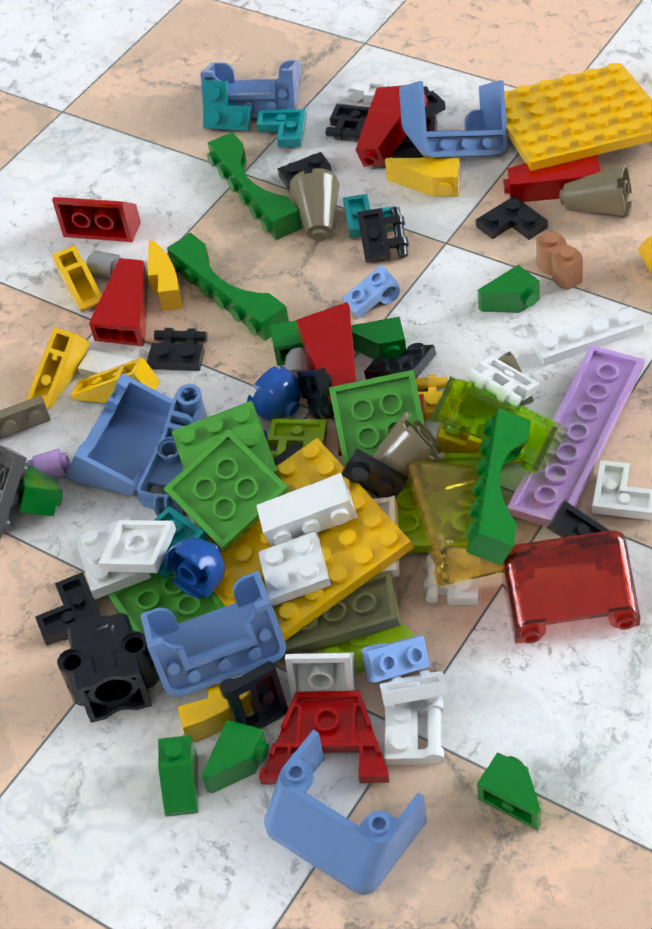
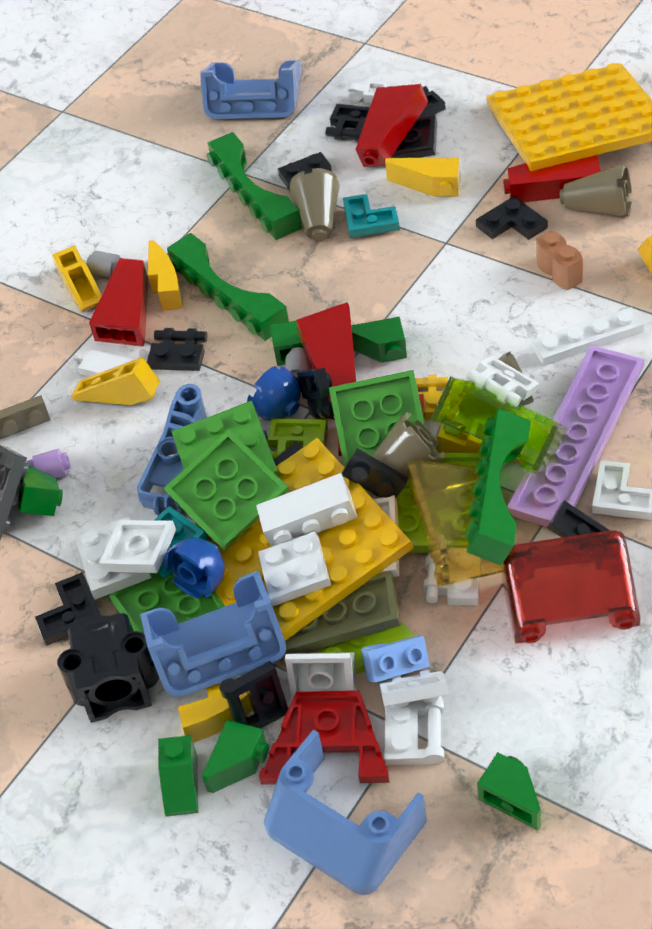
yellow slope [26,327,90,410] -> none
red slope [52,197,141,242] -> none
medium blue windscreen [66,373,173,496] -> none
teal plate [203,80,250,131] -> none
teal plate [256,109,307,148] -> none
light blue plate [342,265,400,318] -> none
black plate [357,206,409,263] -> none
black plate [364,343,436,380] -> none
medium blue windscreen [399,80,508,158] -> none
green slope [477,265,540,313] -> none

